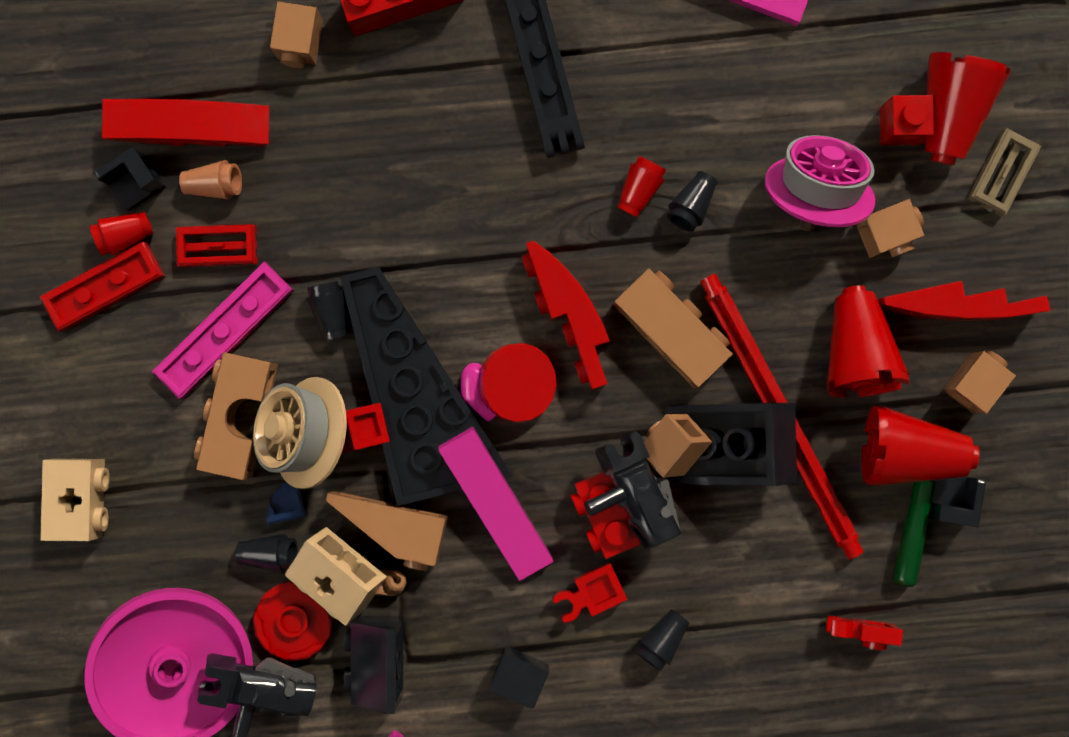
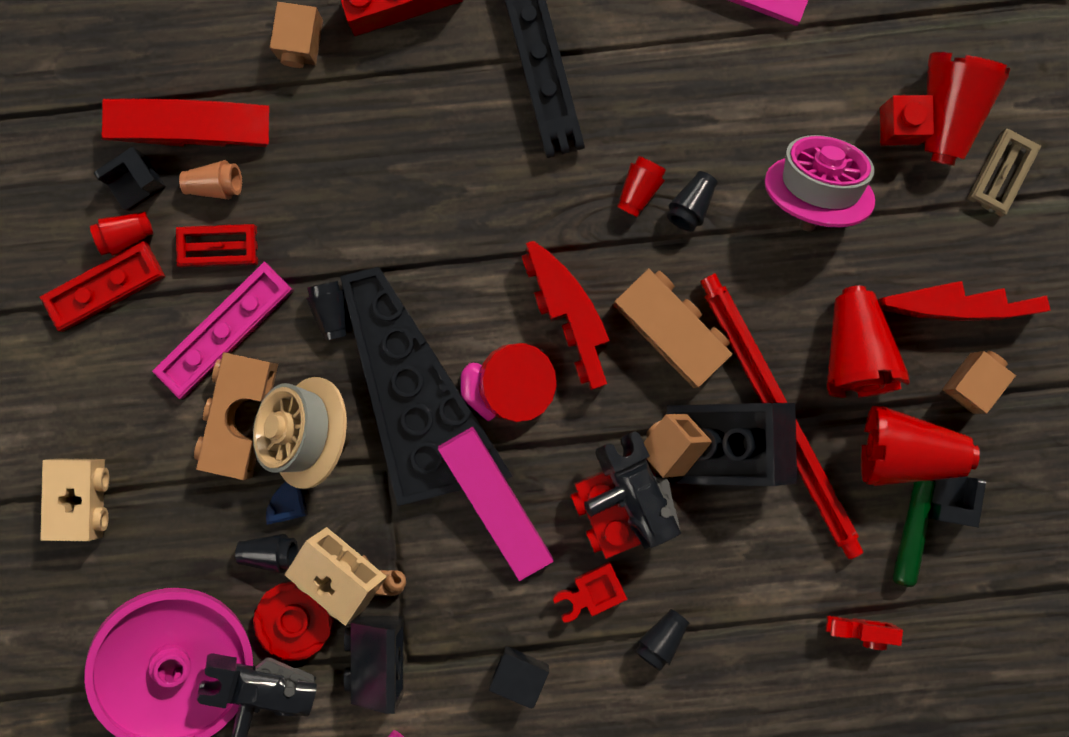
medium nougat slope [326,491,448,571] -> none
red panel [341,403,390,454] -> none
medium nougat brick [856,199,925,258] -> none

